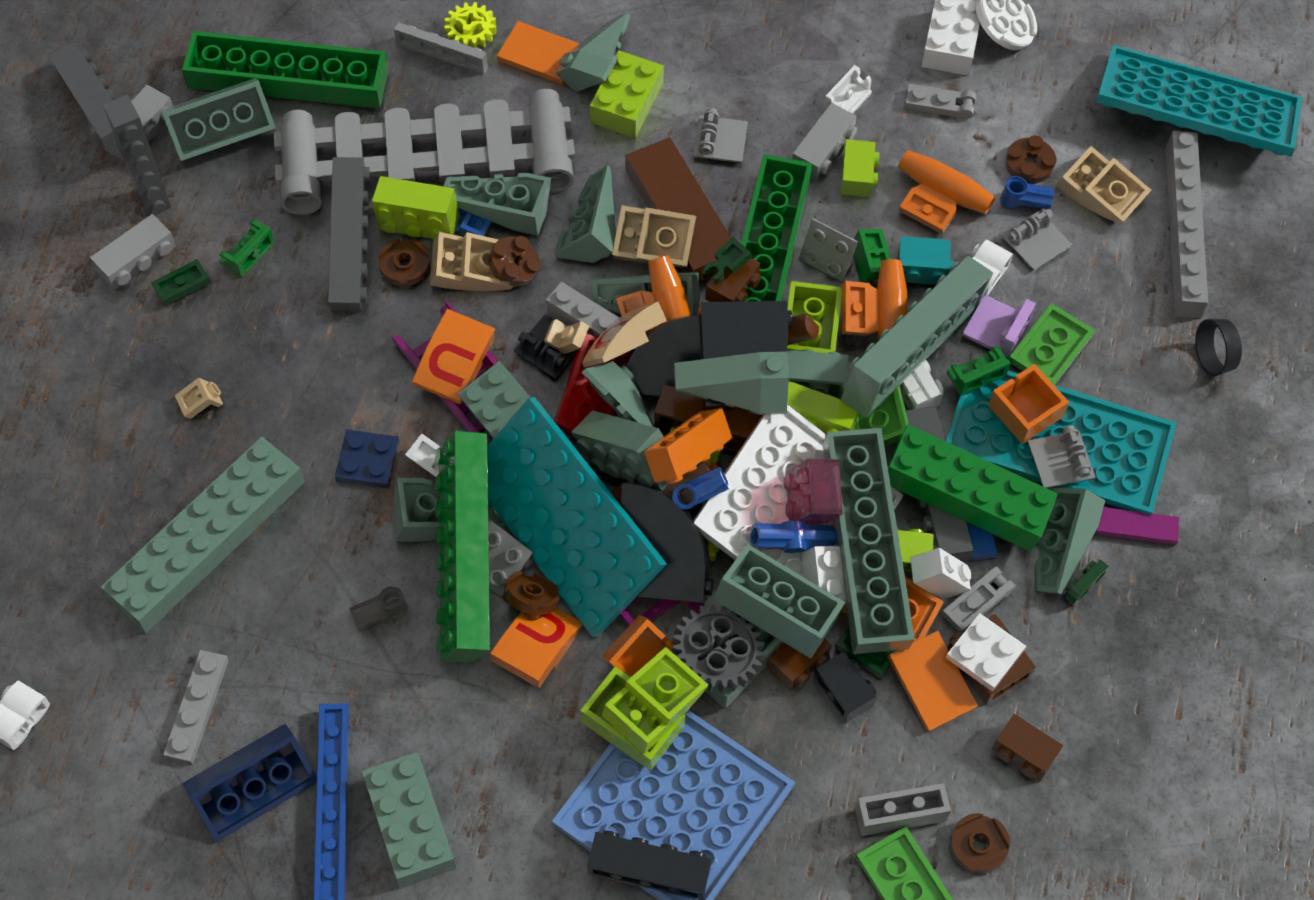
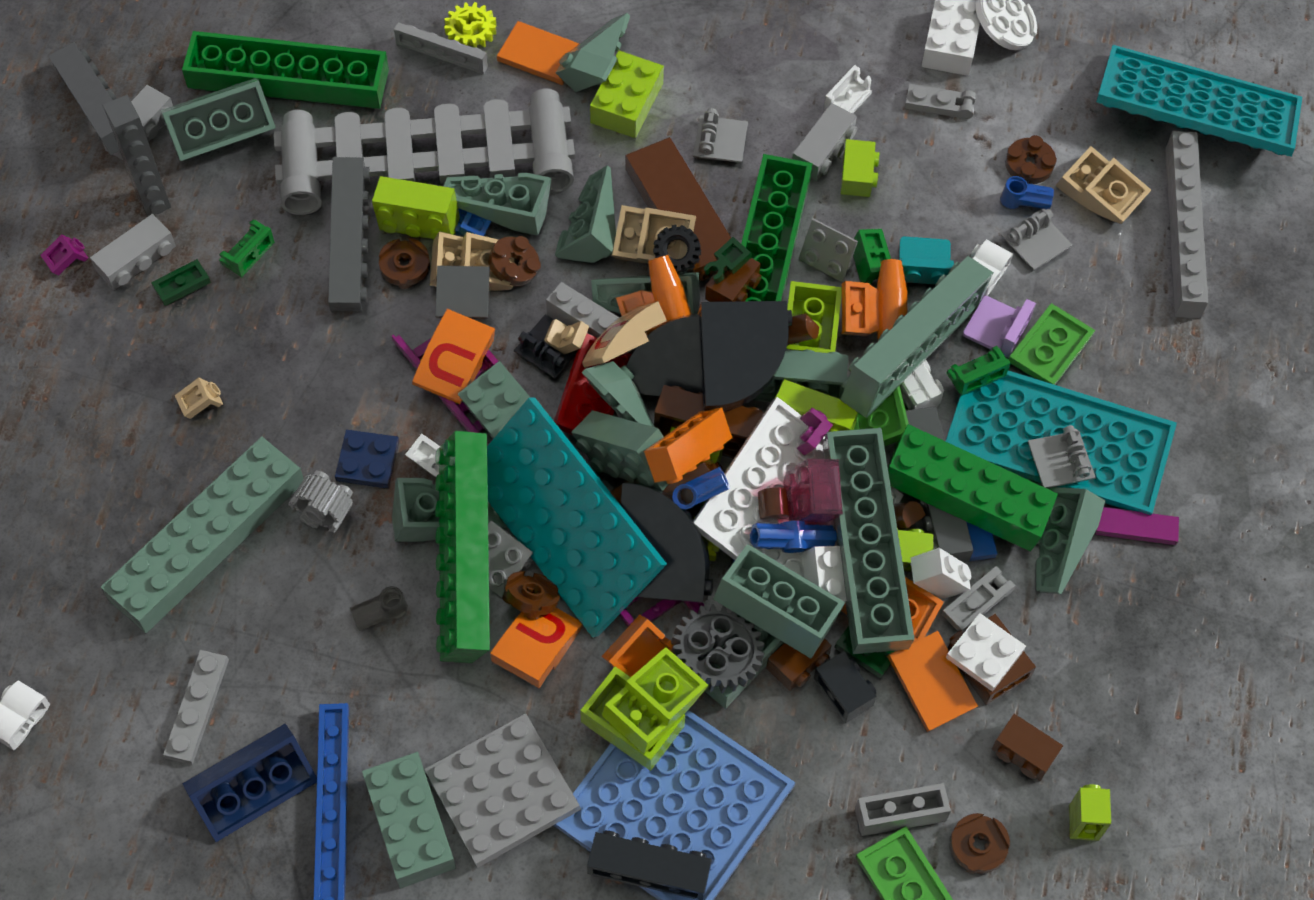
sand green wedge [674,352,789,415] -> none
orange plate [898,150,995,234] -> none
orange piece [988,364,1069,444] -> none
dark green plate [1065,560,1110,605] -> none
black tyre [1195,319,1242,376] -> none
none -> magenta bracket [40,234,88,276]
none -> light grey brick [288,470,353,533]
none -> light grey plate [424,713,581,868]
none -> dark grey tile [435,266,490,319]
none -> black tyre [653,225,701,274]
none -> reddish brown brick [757,487,789,519]
none -> magenta bracket [797,408,833,456]
none -> reddish brown brick [893,501,926,529]
none -> lime brick [1069,784,1111,841]

